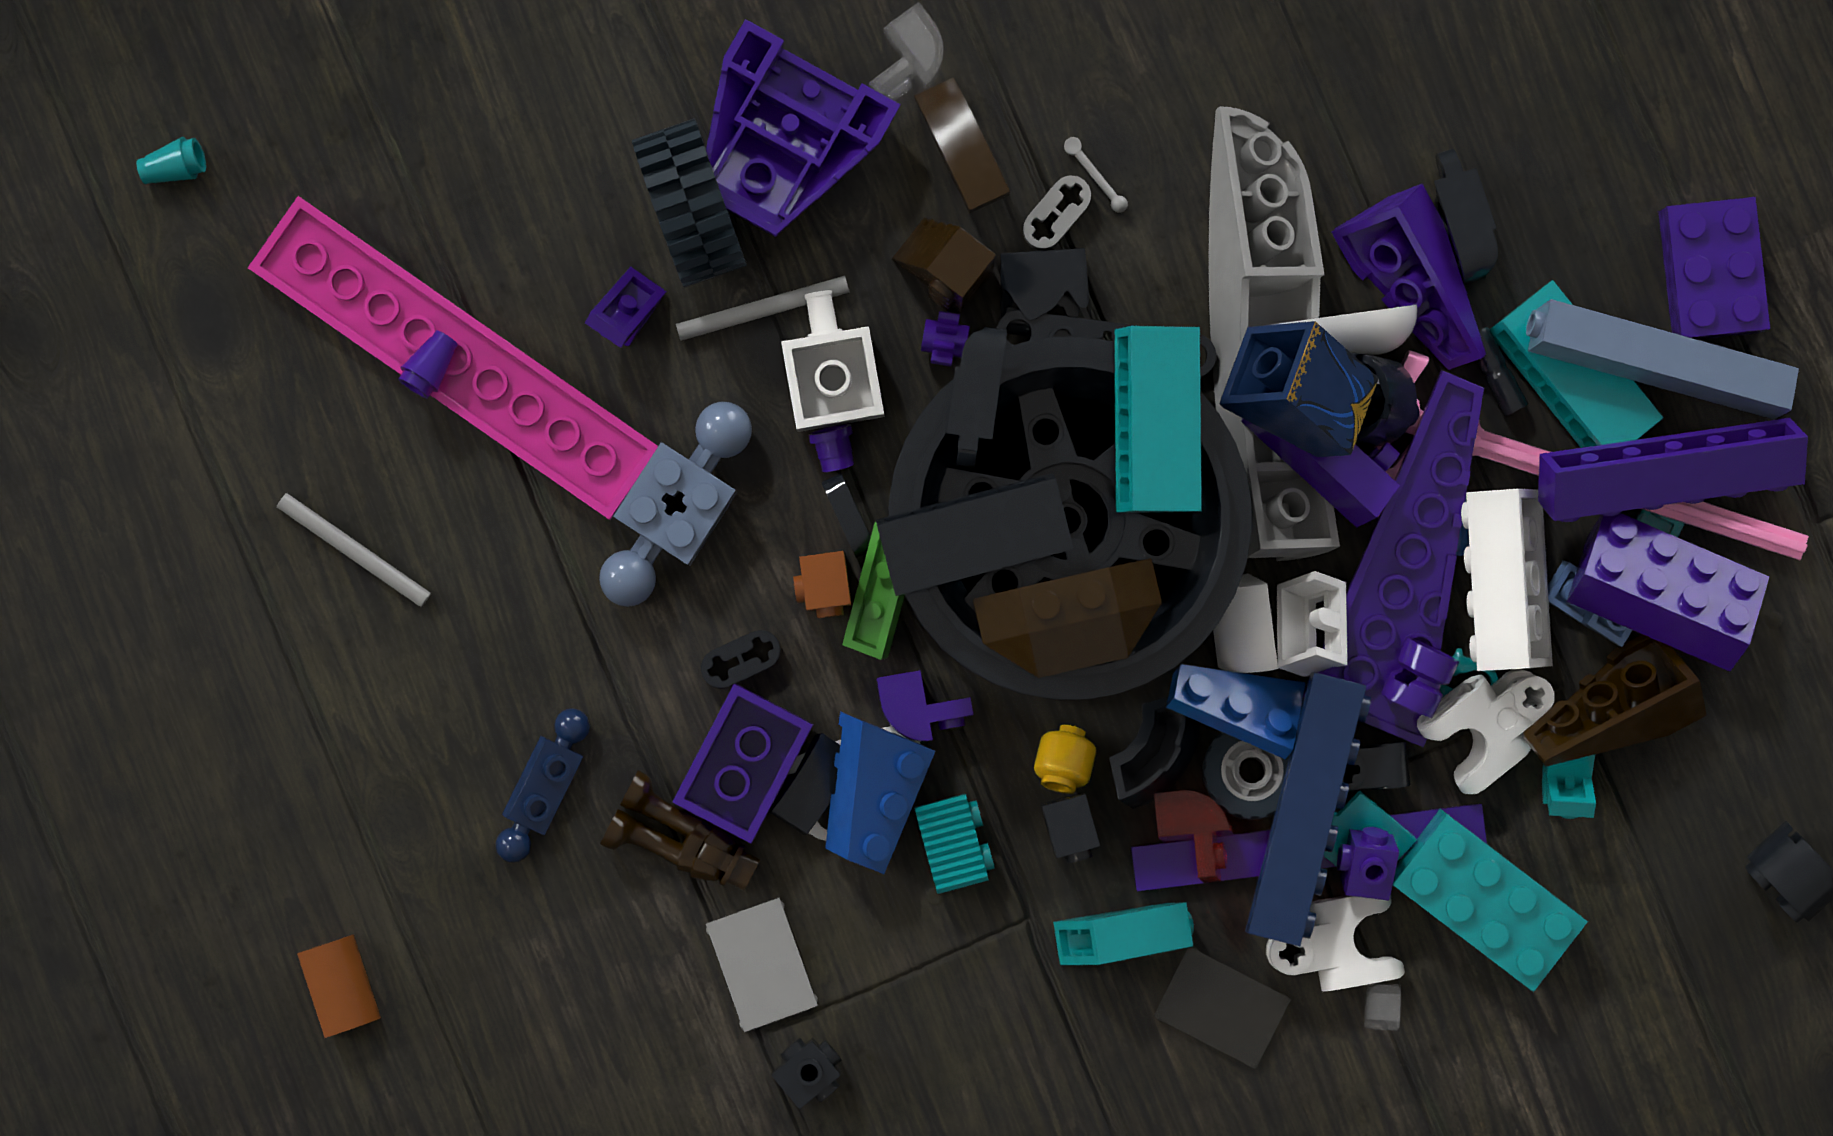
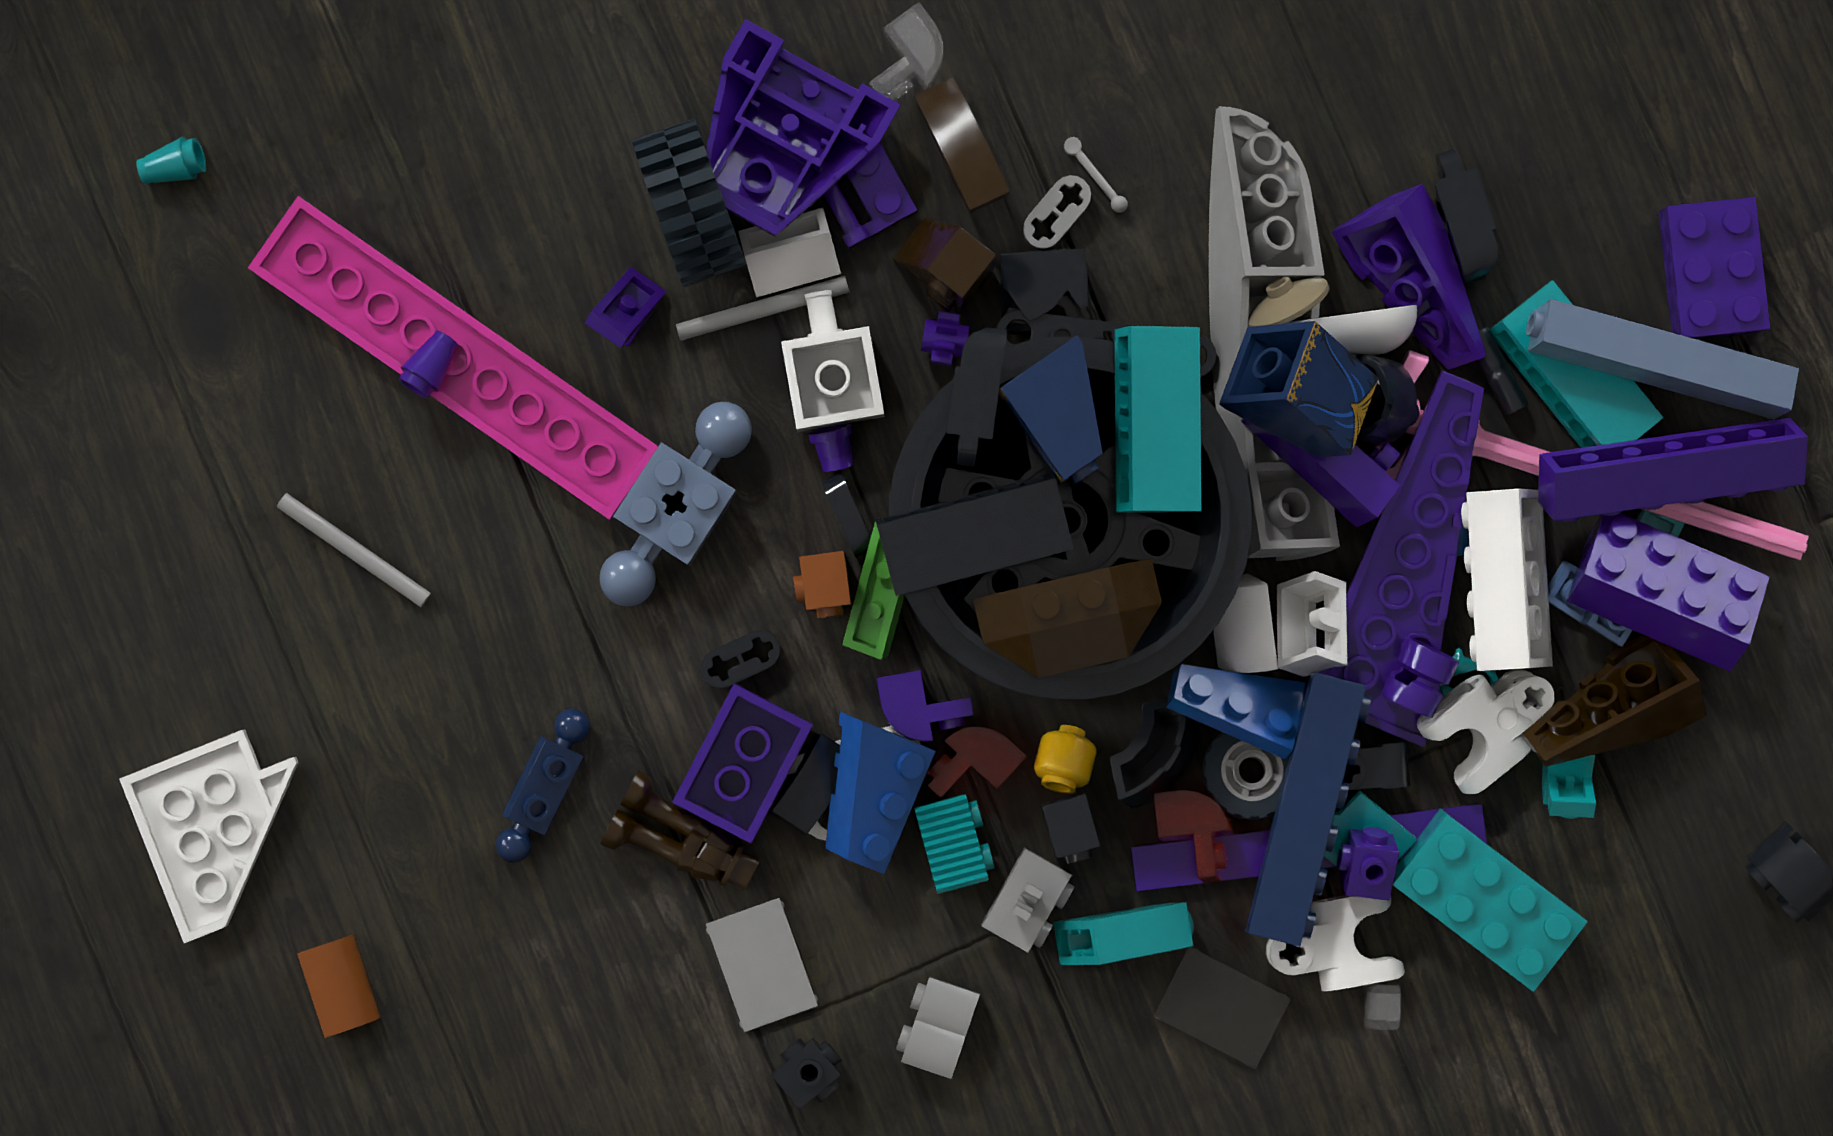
none -> white wing [119,729,299,943]
none -> white brick [738,208,841,297]
none -> dark purple plate [823,143,917,249]
none -> light grey brick [896,977,980,1079]
none -> clear red brick [927,726,1027,797]
none -> light grey brick [981,847,1074,952]
none -> dark blue slope [999,335,1103,485]
none -> dark tan dish [1248,277,1330,327]

